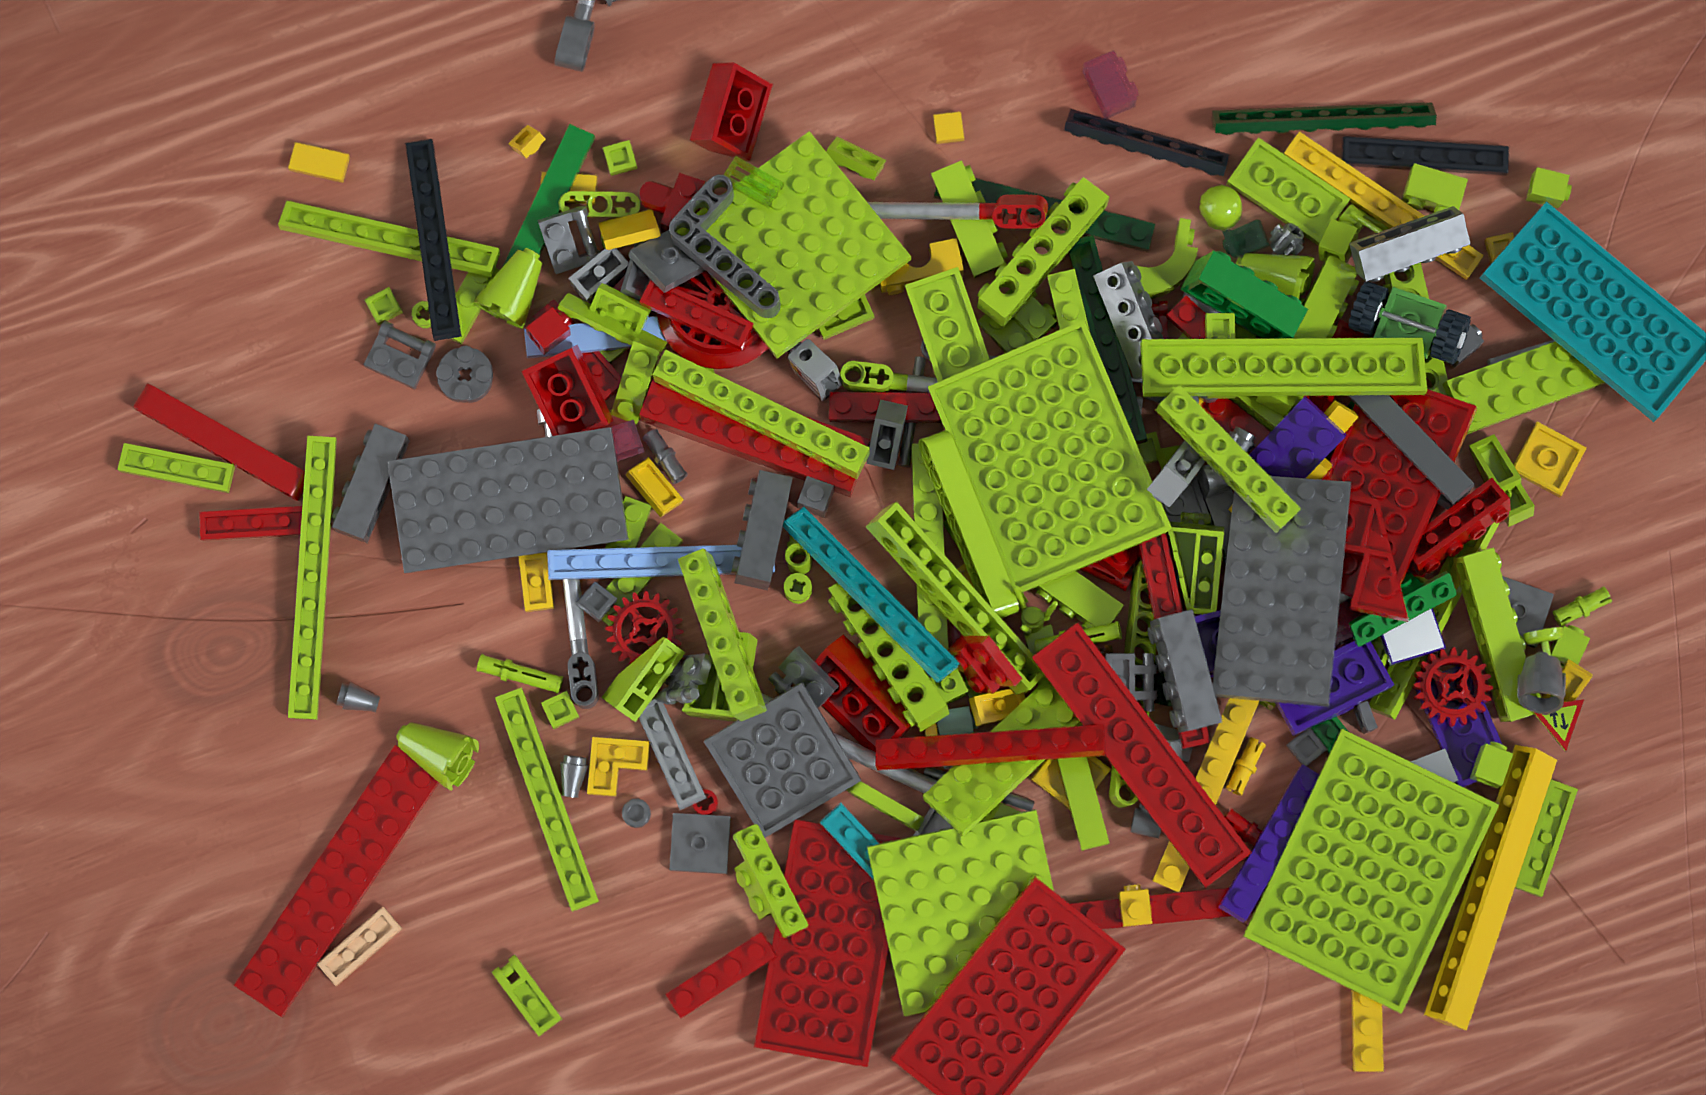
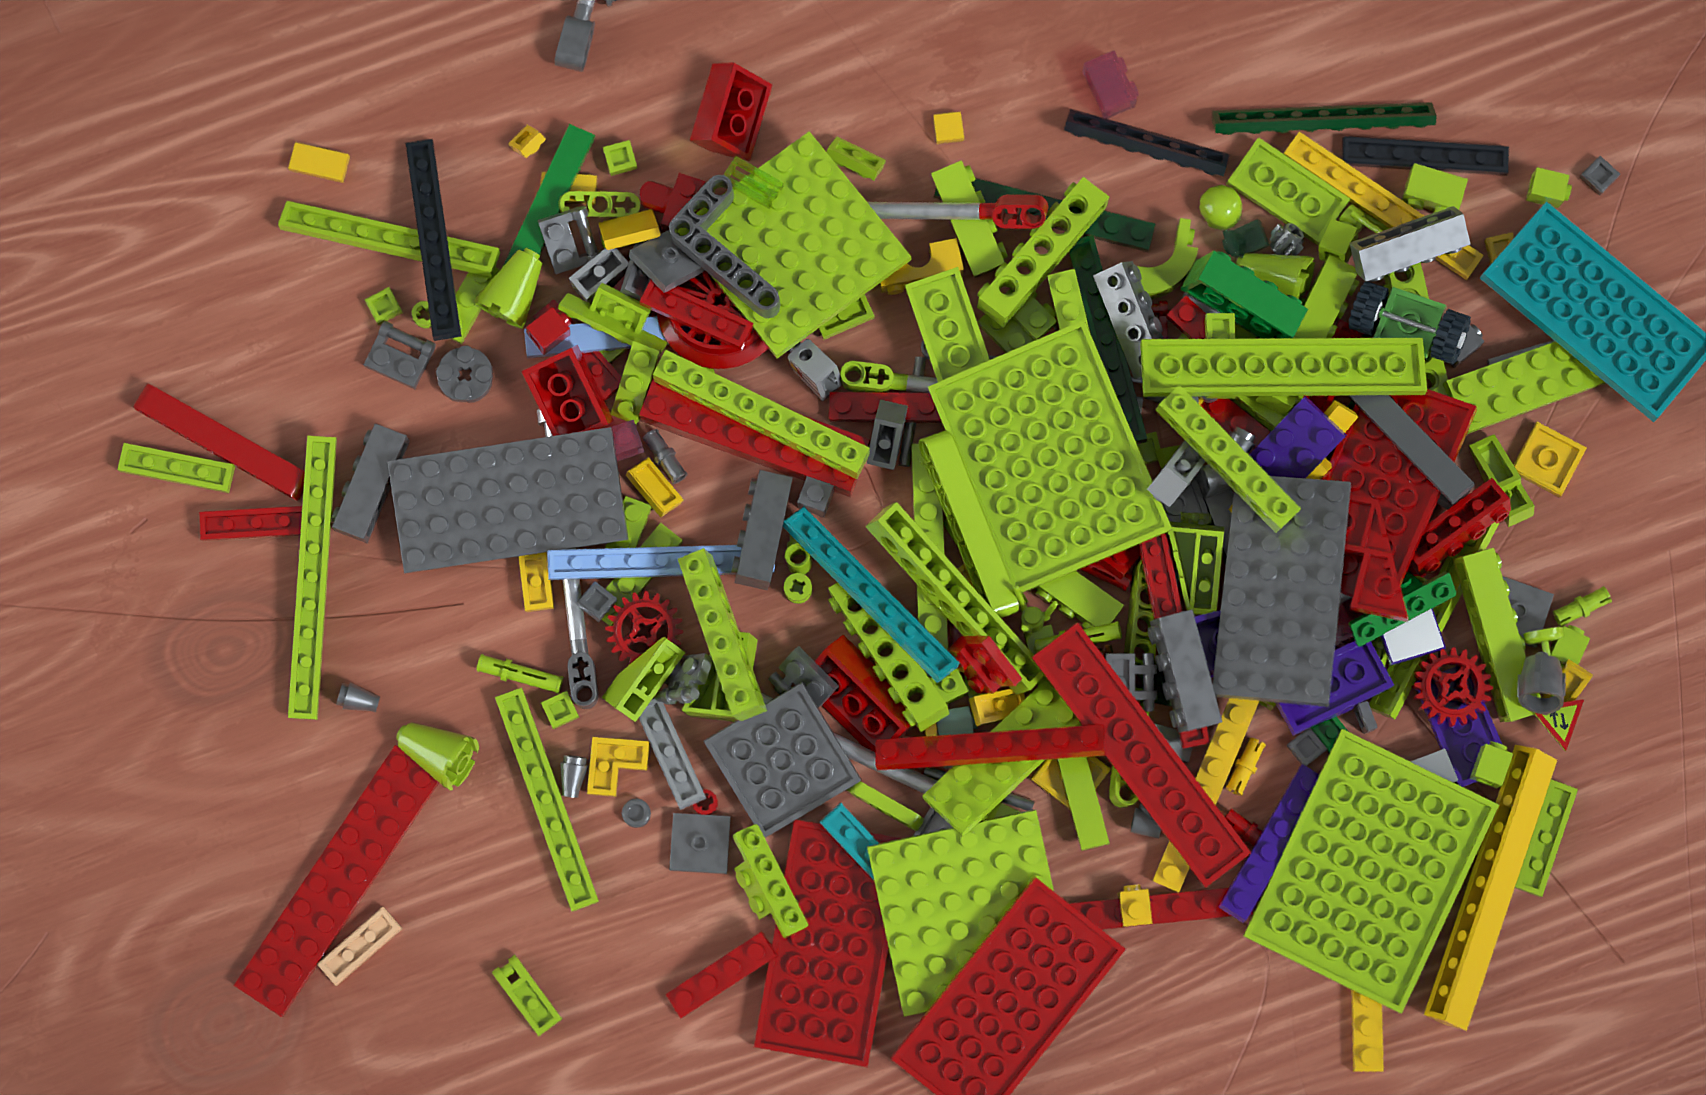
none -> flat silver tile [1580,156,1620,195]

